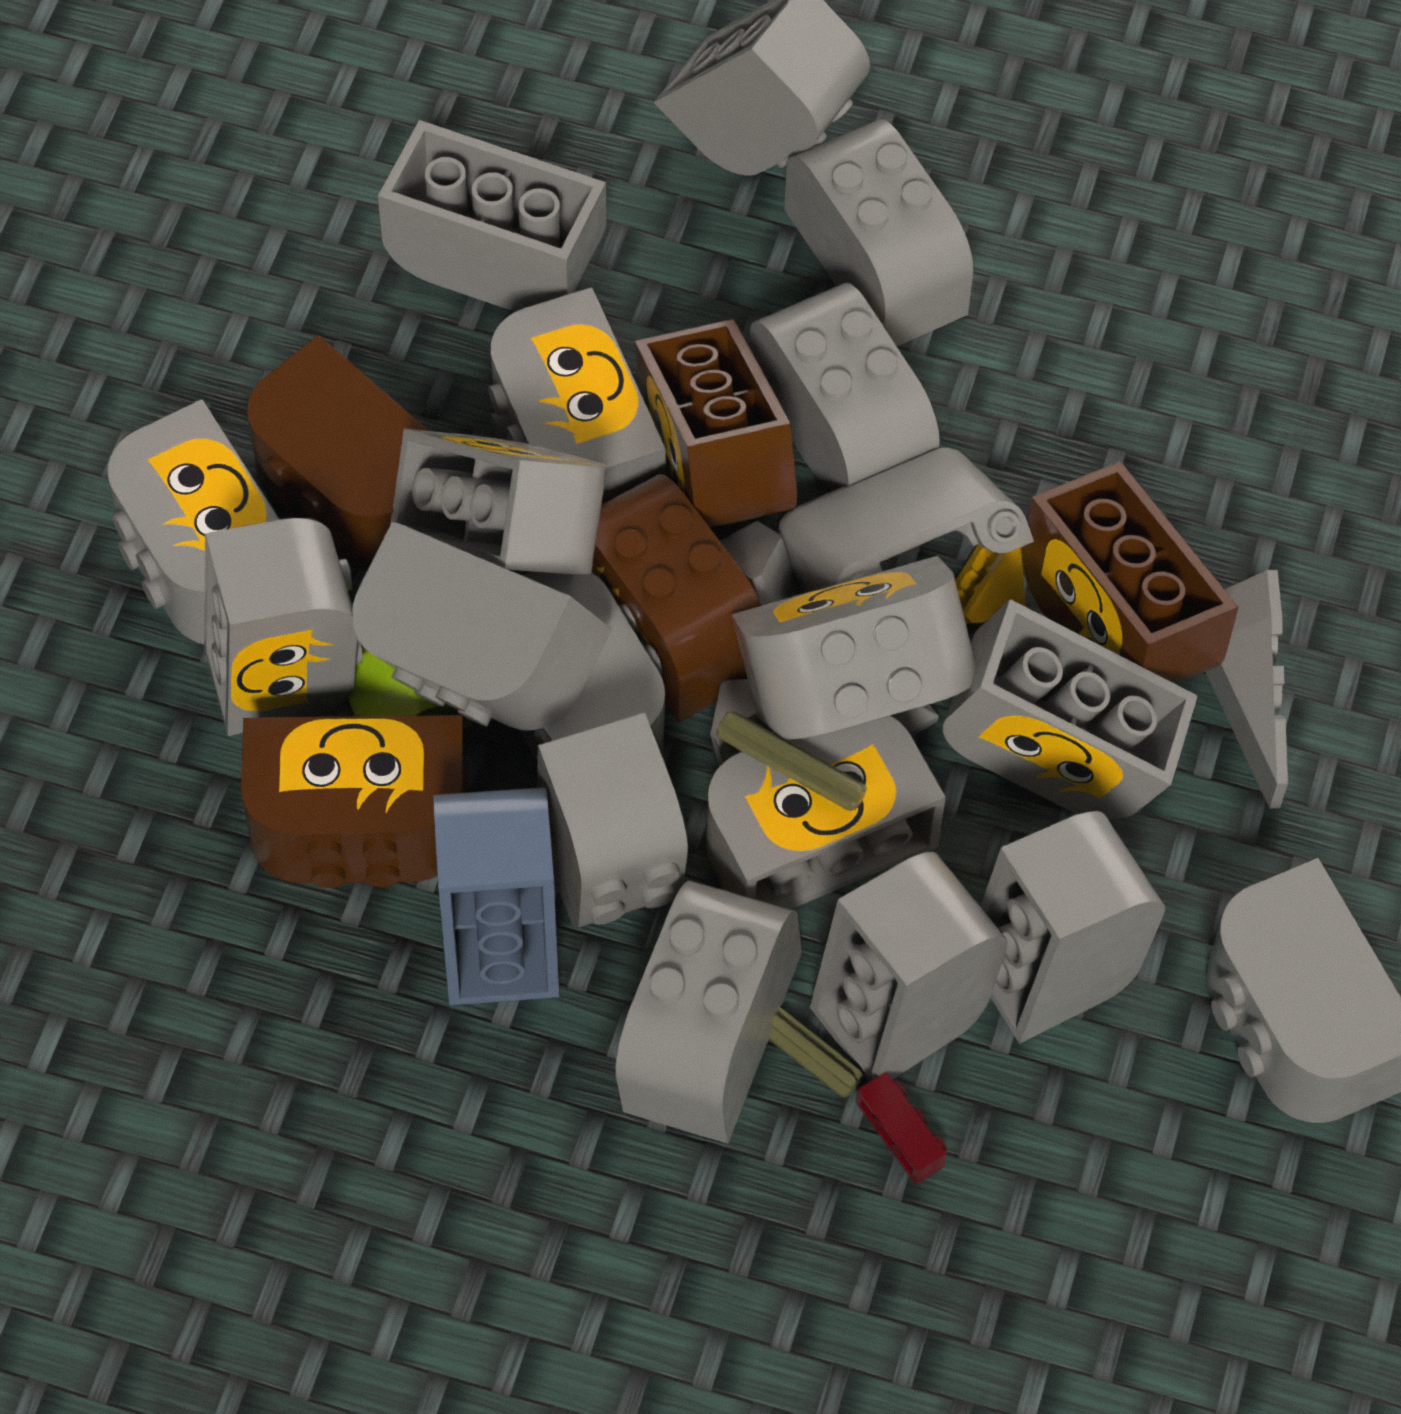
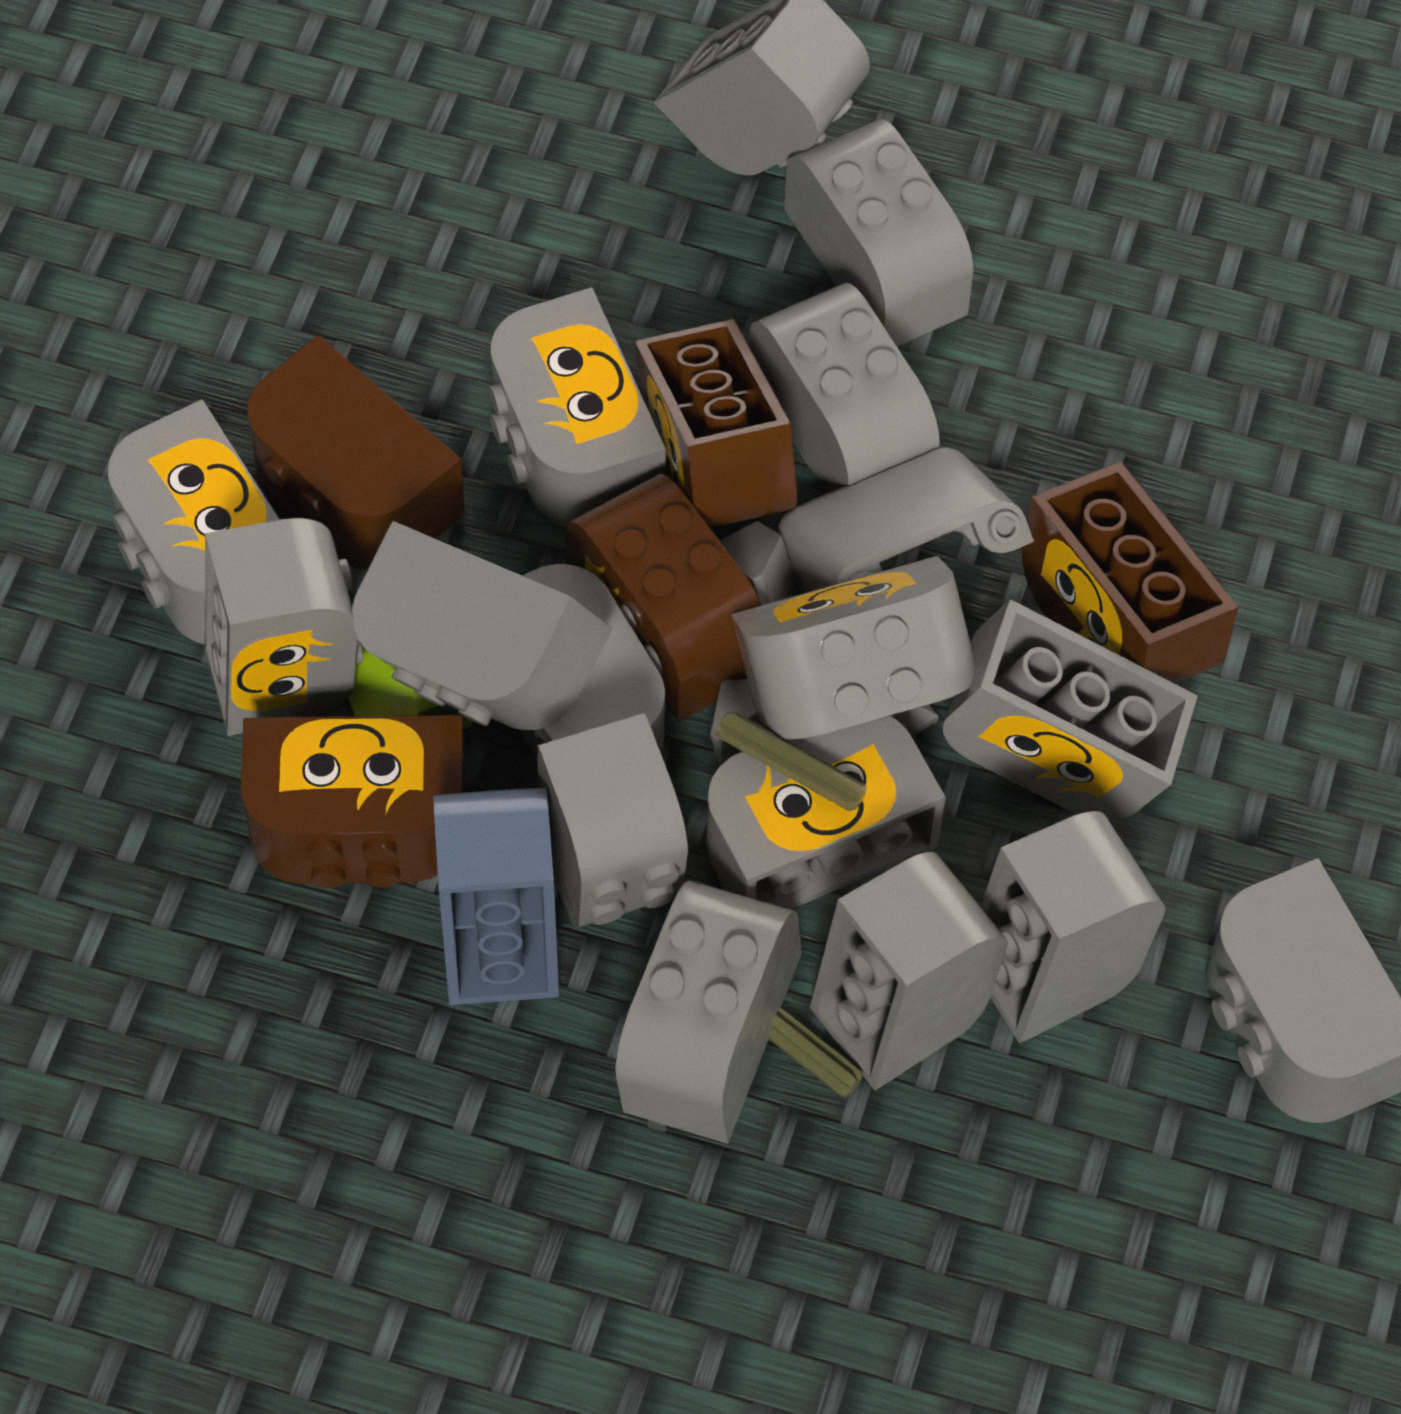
light grey brick [378,120,606,312] -> none
light grey brick [390,429,607,574] -> none
dark red piece [856,1072,947,1185] -> none
yellow slope [955,544,1026,624] -> none
light grey wedge [1205,570,1288,809] -> none

